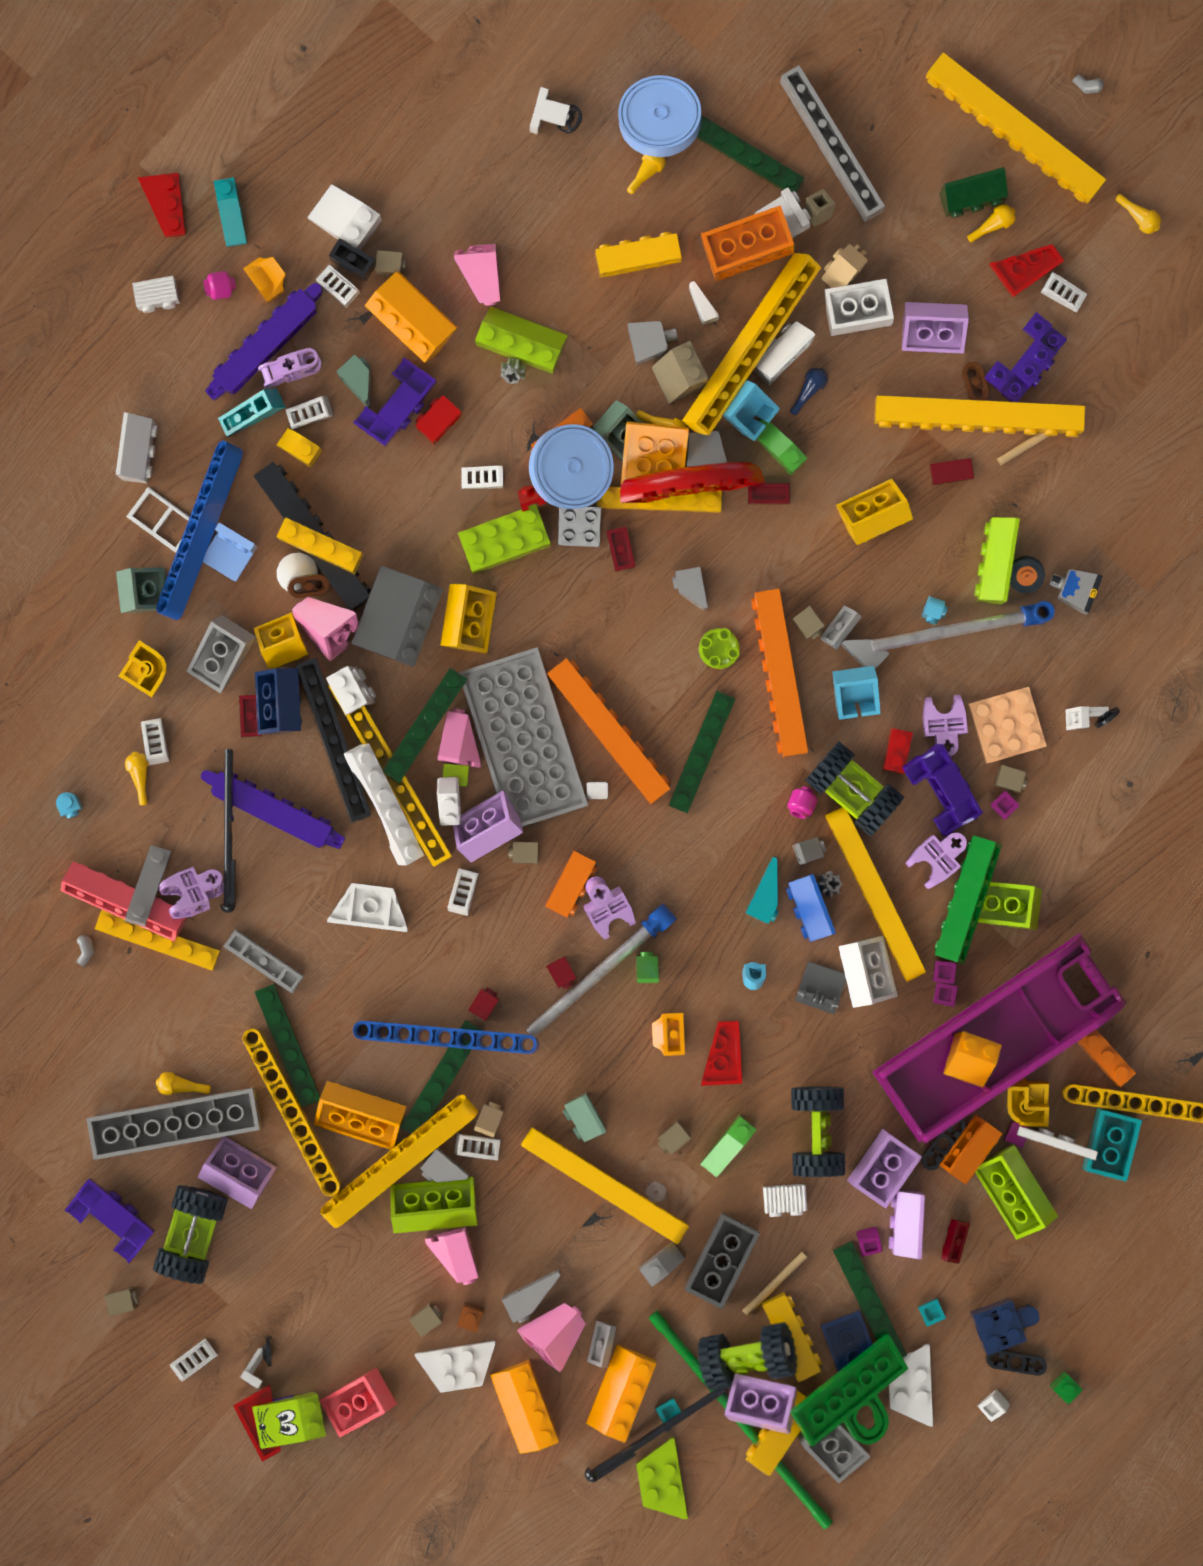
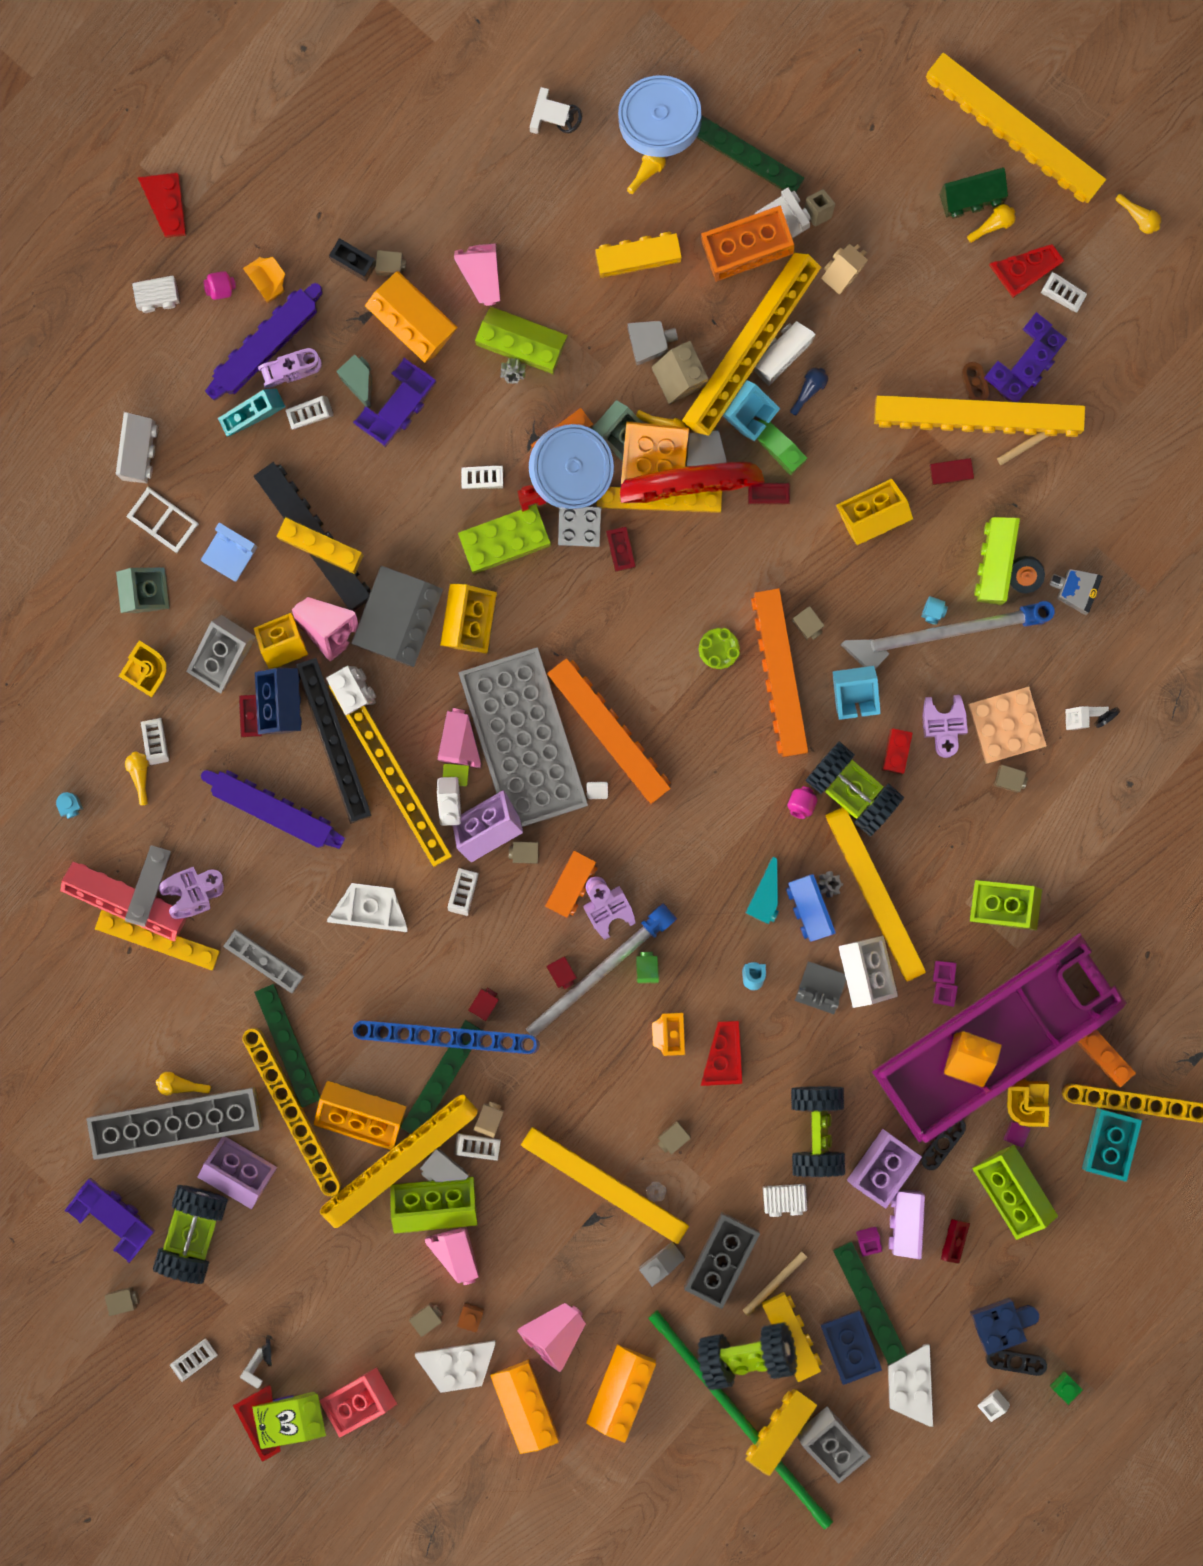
light grey arm [76,935,95,967] -> none
blue beam [156,441,243,620] -> none
teal slope [214,177,247,247] -> none
black bar [220,749,236,913] -> none
yellow slope [277,428,322,468] -> none
white dish [277,553,318,591] -> none
reddish brown plate [287,574,329,598] -> none
white slope [307,184,382,250] -> none
white slope [316,265,360,308] -> none
white arch [344,744,424,865] -> none
dark green plate [383,668,467,784] -> none
red brick [415,395,462,445] -> none
light grey slope [502,1269,561,1323] -> none
sand green slope [563,1092,606,1142] -> none
black bar [584,1388,727,1482] -> none
light grey plate [587,1321,616,1368] -> none
lime wing [636,1437,688,1519] -> none
teal tile [655,1397,681,1423] -> none
dark green plate [668,691,735,814] -> none
light grey slope [672,567,708,610] -> none
white slope [689,281,719,326] -> none
slope [700,1115,756,1177] -> none
lavender slope [725,1373,797,1434] -> none
light grey brick [780,65,885,222] -> none
green plate [789,1334,909,1447] -> none
light grey slope [793,837,826,865] -> none
light grey plate [820,605,862,650] -> none
white slope [825,279,894,336] -> none
lavender slope [902,302,969,353] -> none
dark purple bracket [902,744,983,836] -> none
lavender piece [905,833,967,889] -> none
teal tile [918,1298,946,1327] -> none
green brick [935,836,1002,964] -> none
orange brick [939,1114,1002,1185] -> none
magenta plate [989,791,1020,820] -> none
white wing [1017,1127,1098,1160] -> none
light grey arm [1072,74,1104,94] -> none

